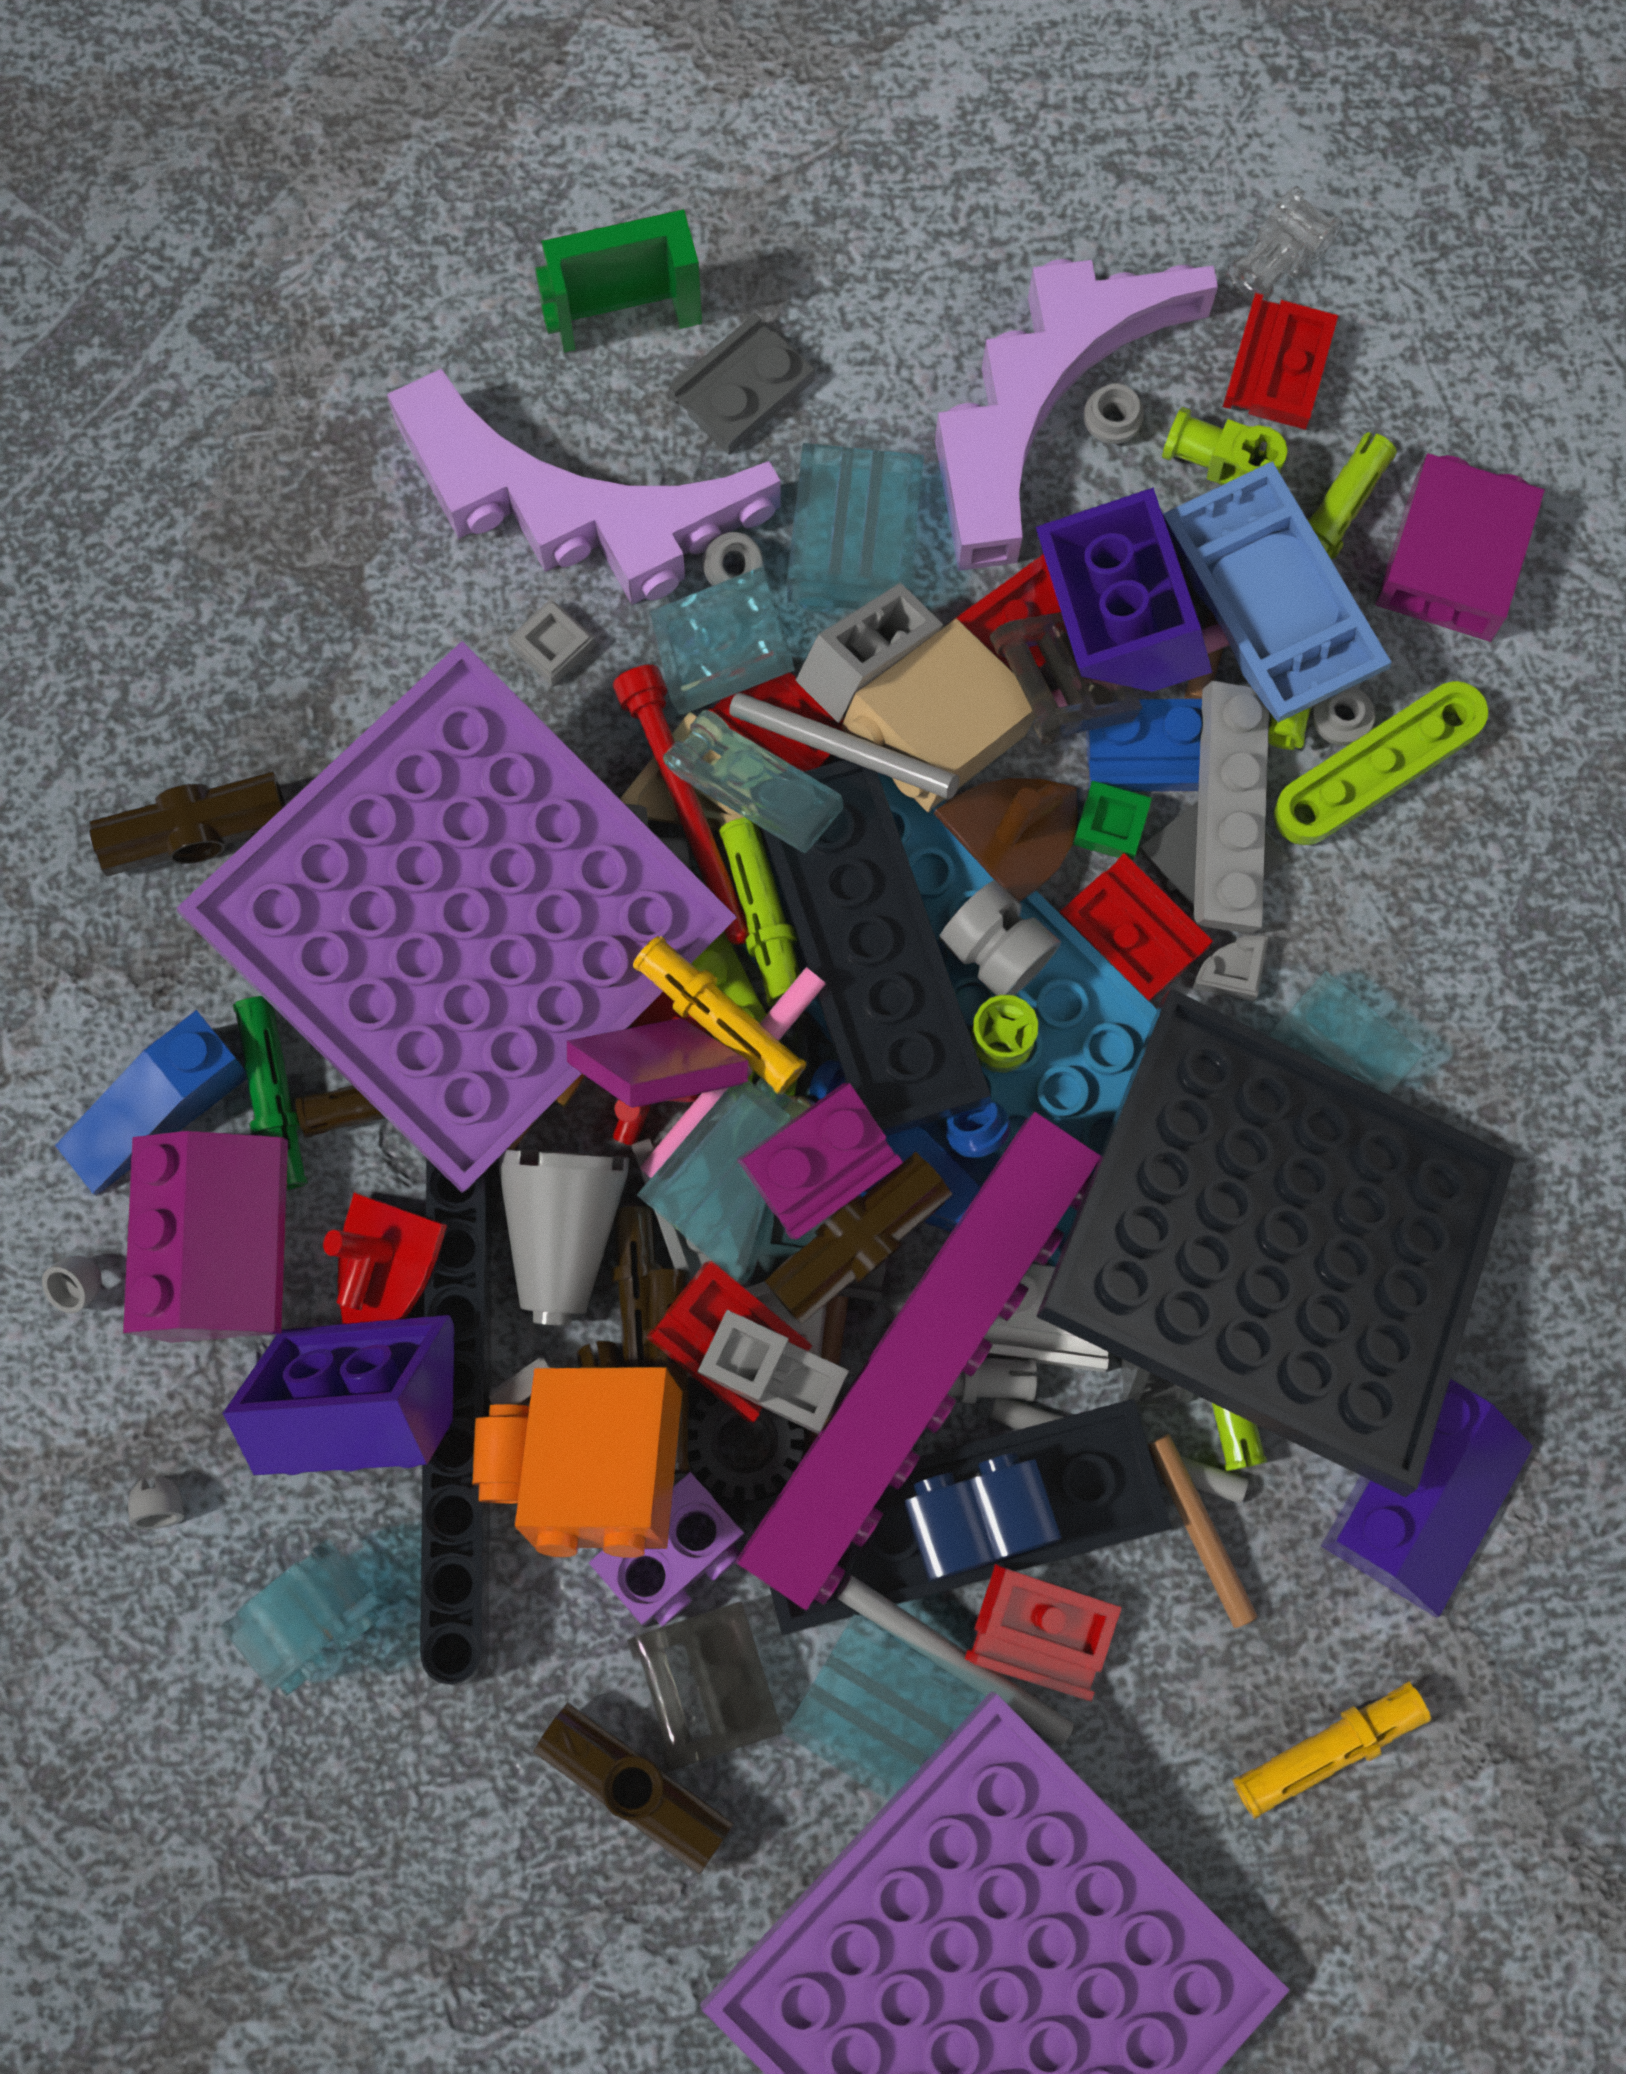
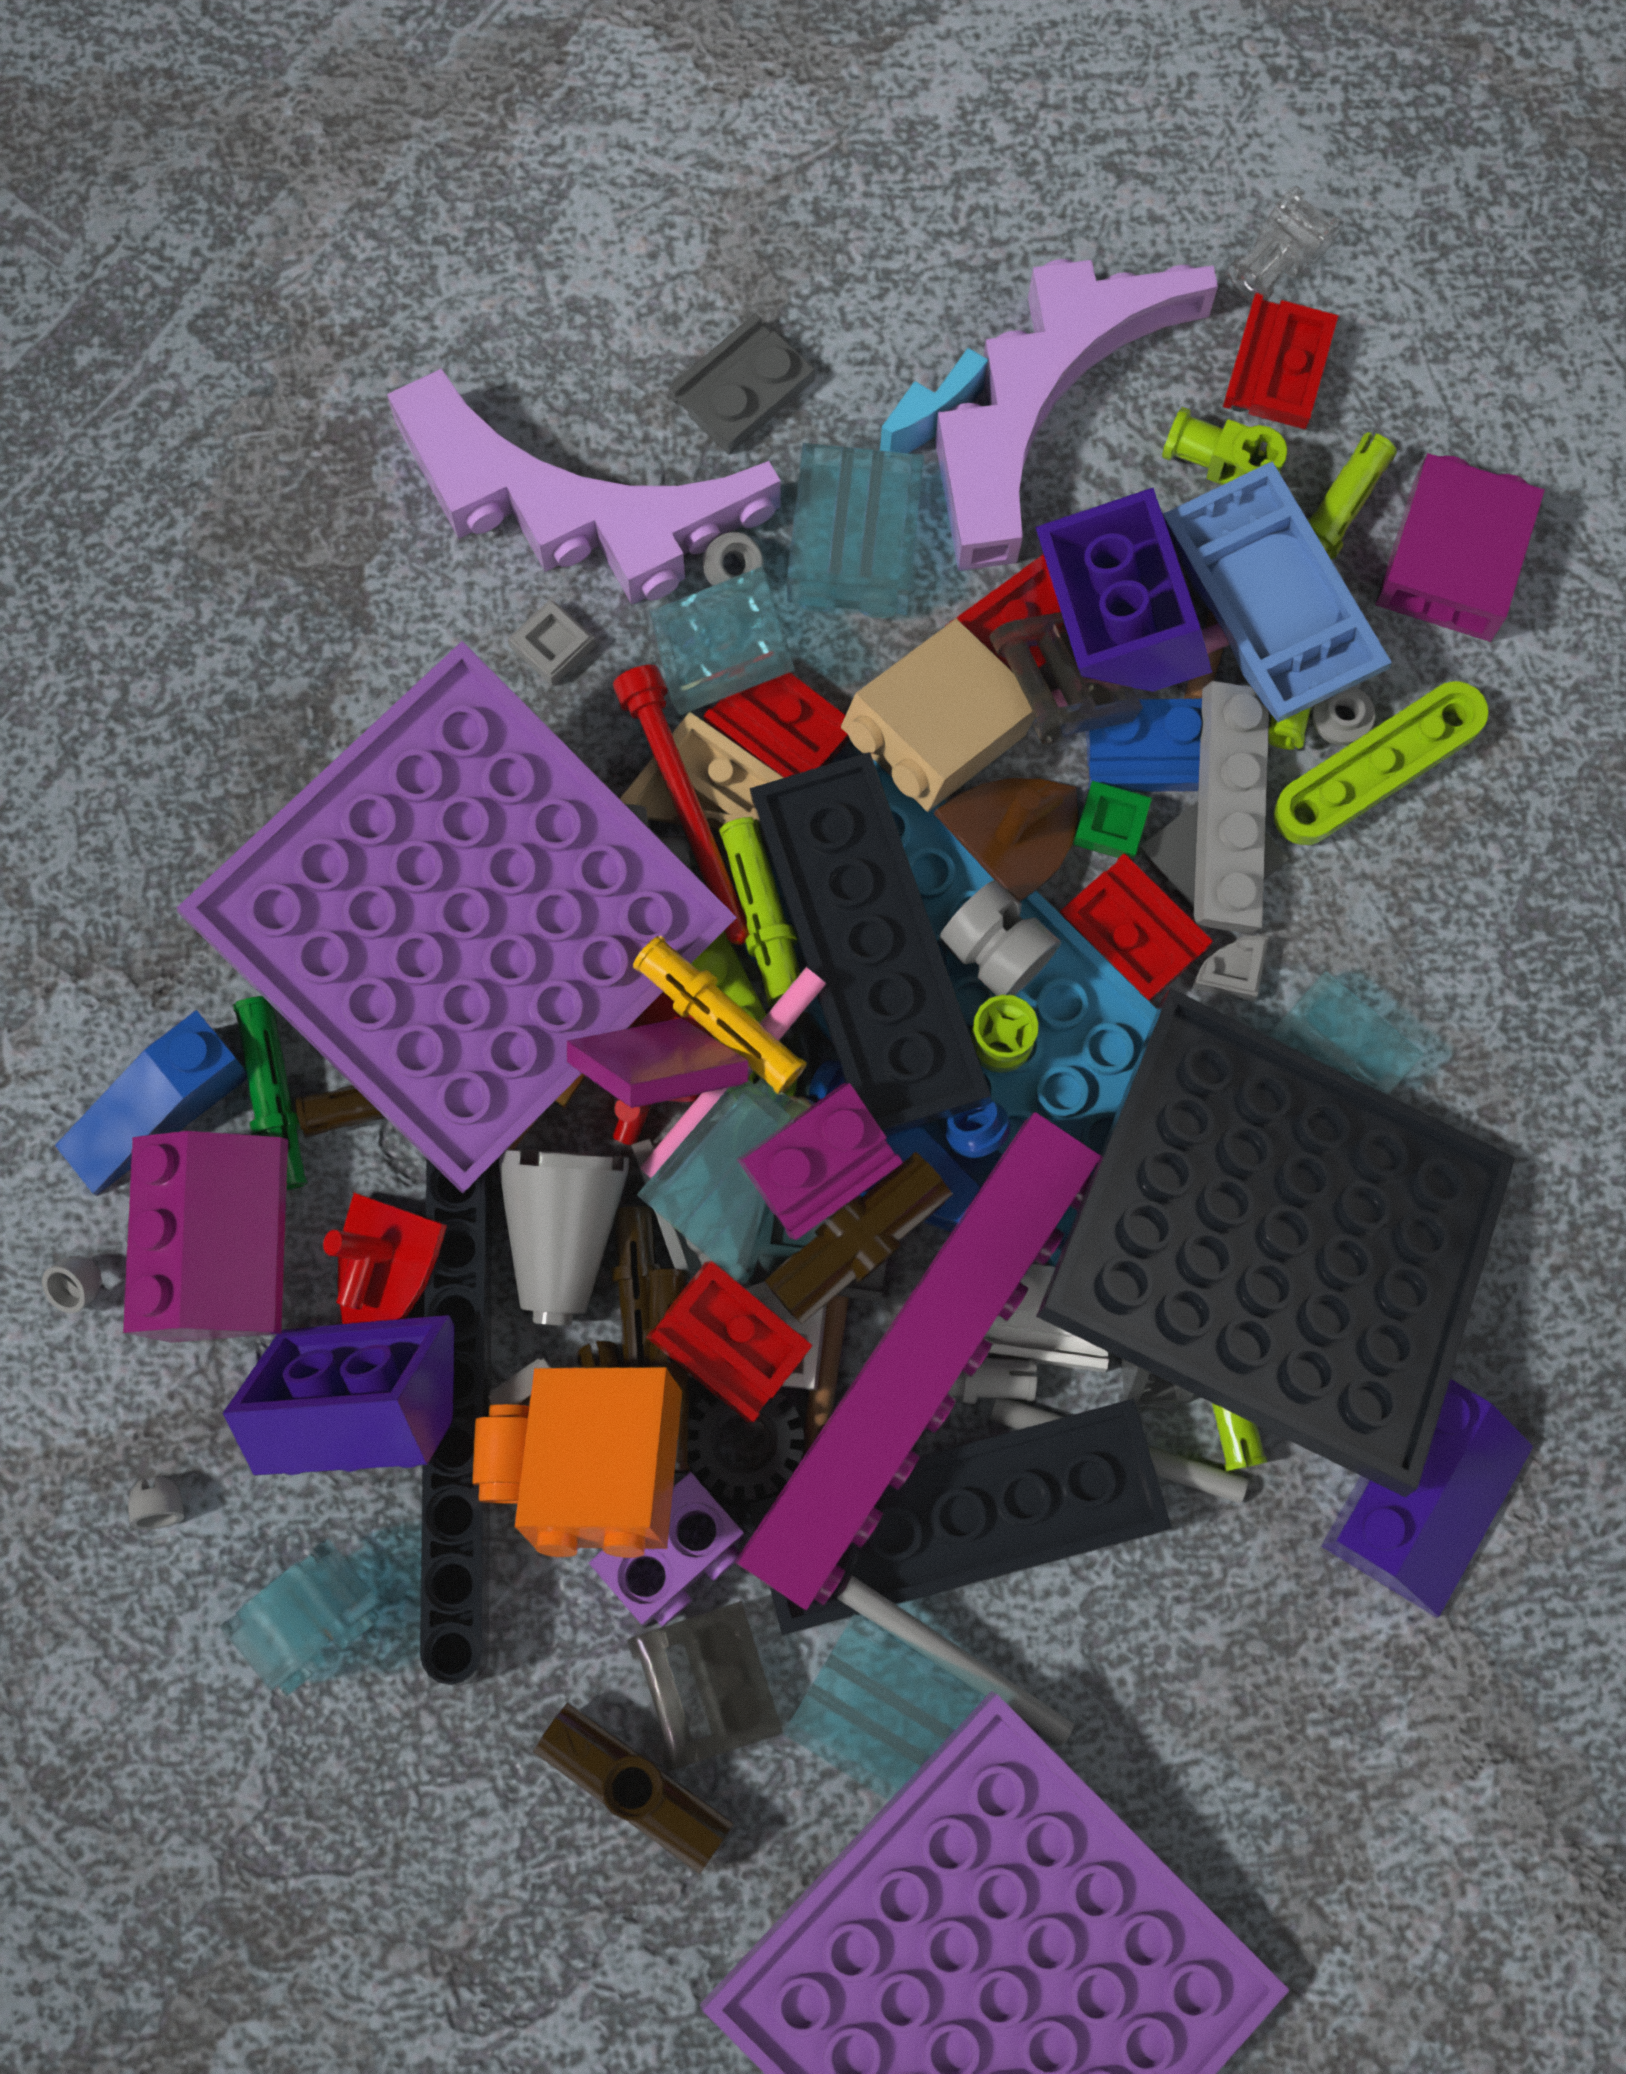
dark brown piece [89,772,286,876] -> none
green panel [534,209,702,353] -> none
clear light blue plate [663,710,844,854] -> none
light grey slope [698,1310,849,1434] -> none
light grey bar [729,693,959,799] -> none
light grey brick [795,583,943,723] -> none
dark blue brick [905,1452,1061,1583] -> none
red plate [964,1564,1122,1702] -> none
light grey plate [1084,384,1144,444] -> none
medium nougat bar [1147,1434,1258,1628] -> none
yellow pin [1232,1681,1431,1819] -> none
none -> medium azure slope [880,348,988,460]

